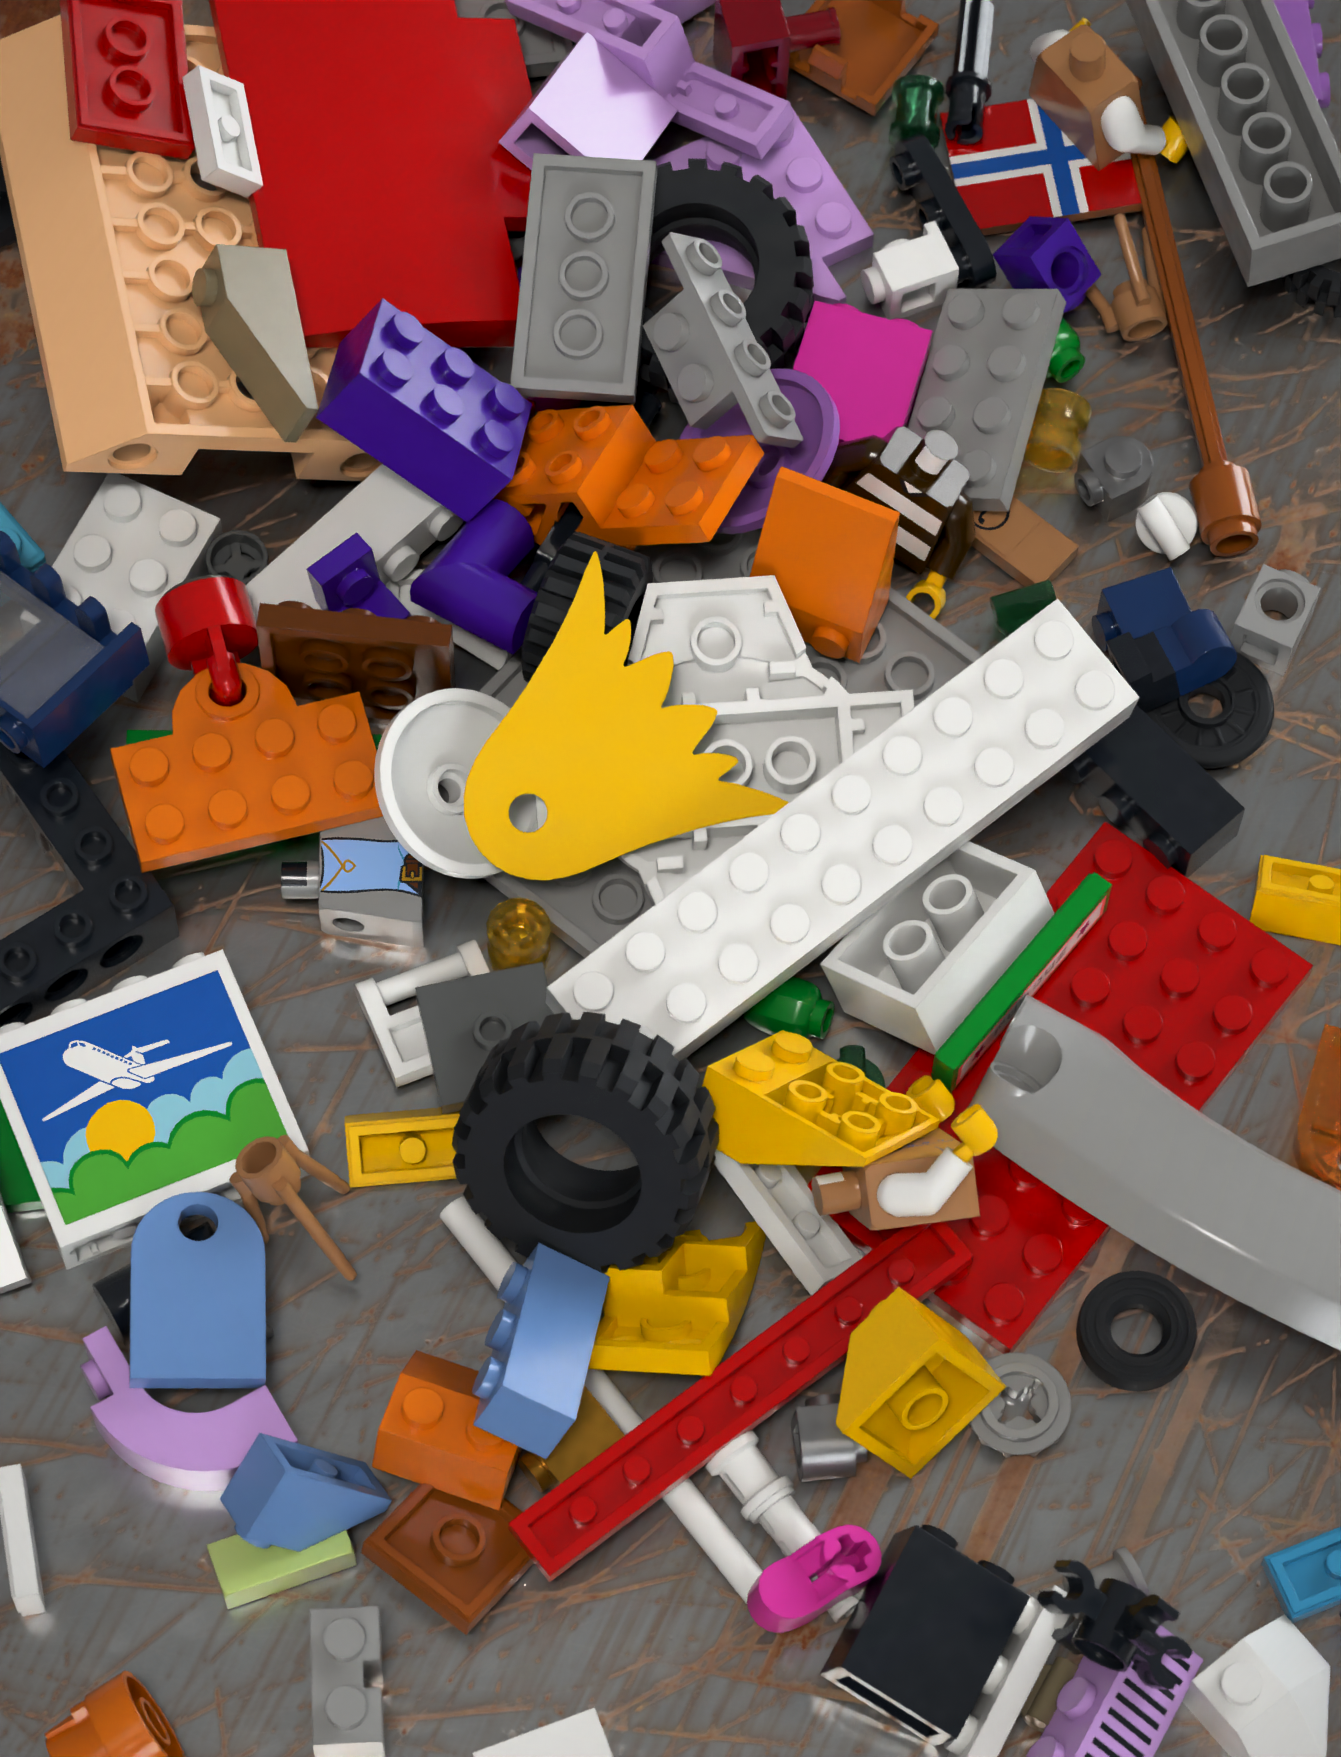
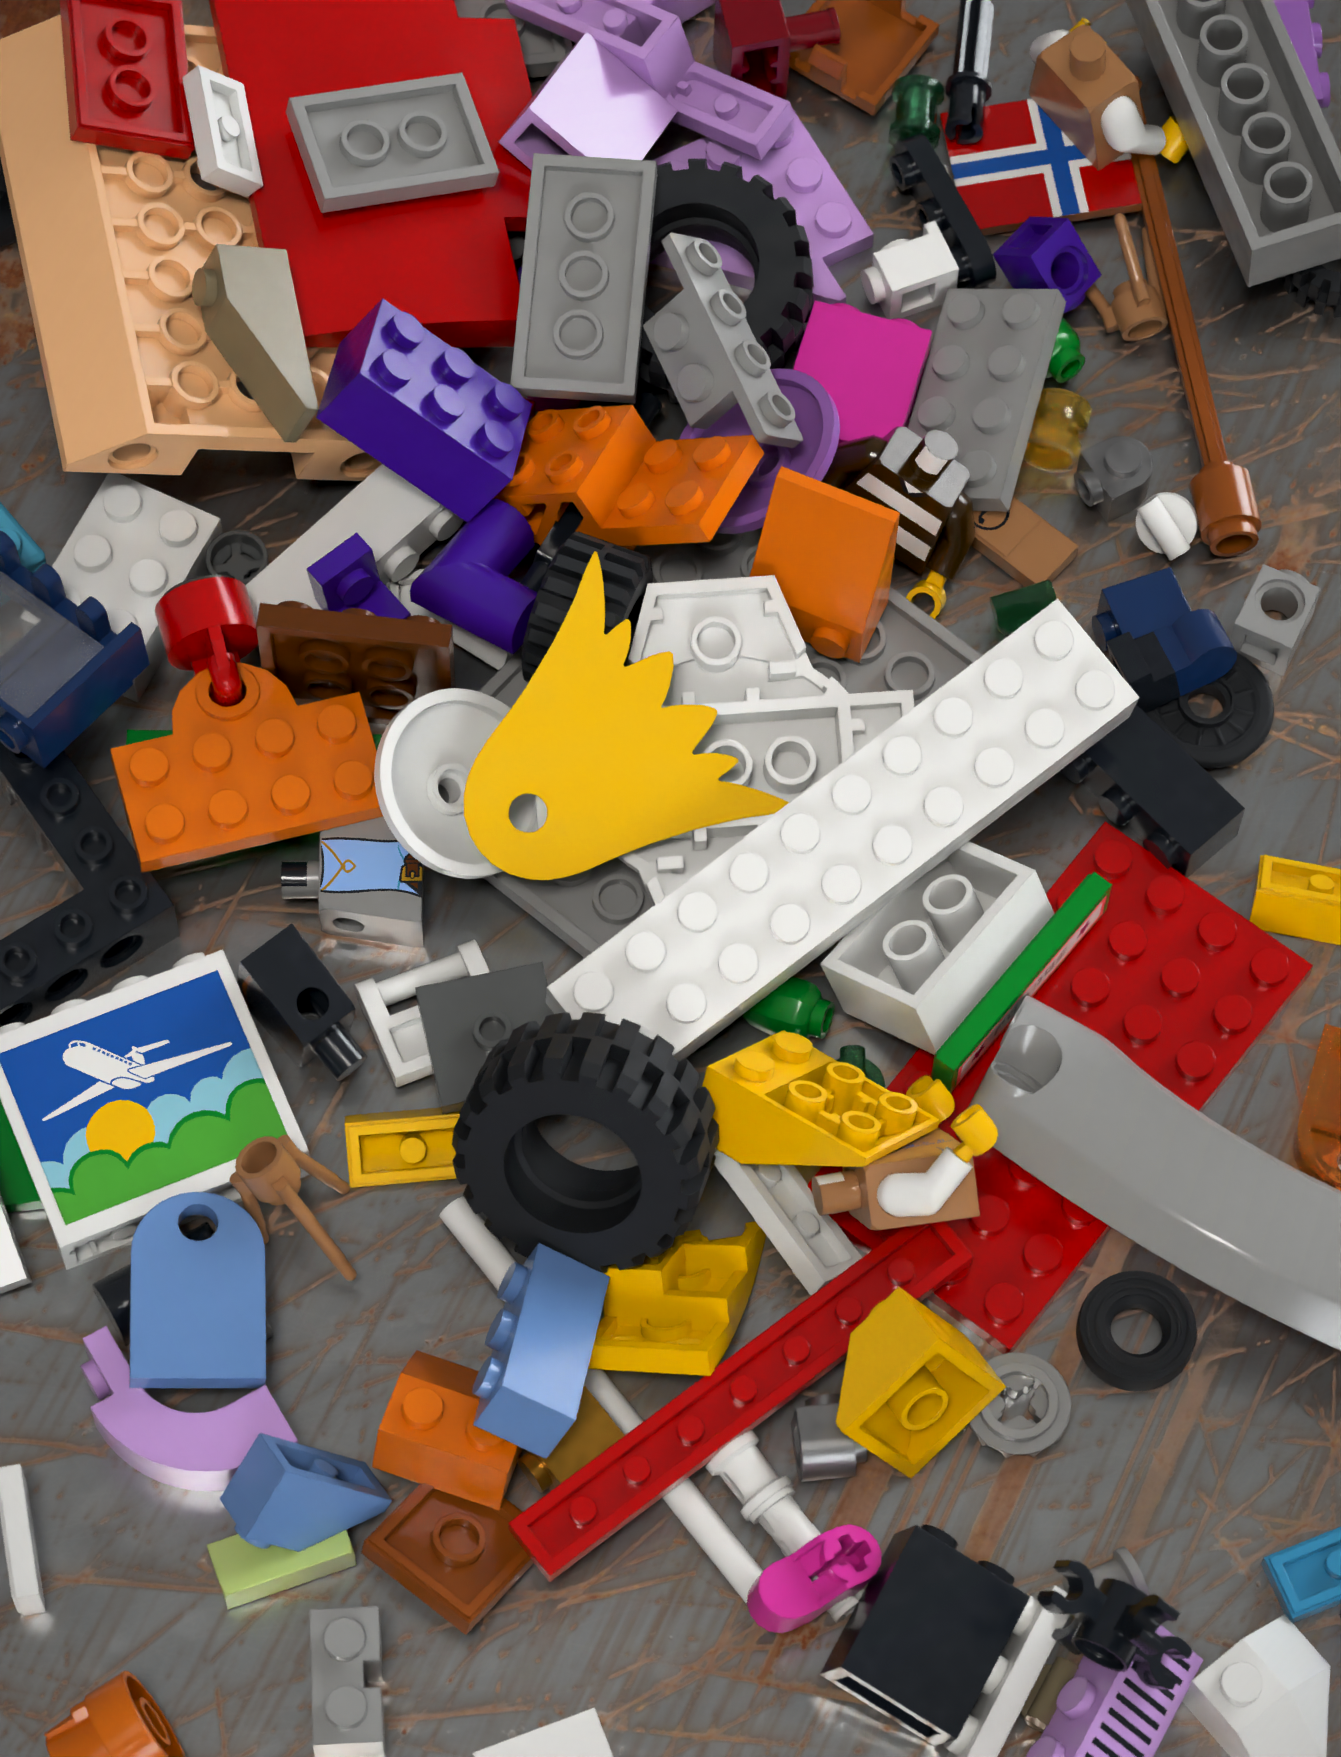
clear yellow wheel [486,898,551,971] -> none
none -> black torso [237,923,368,1081]
none -> light grey plate [286,73,499,213]

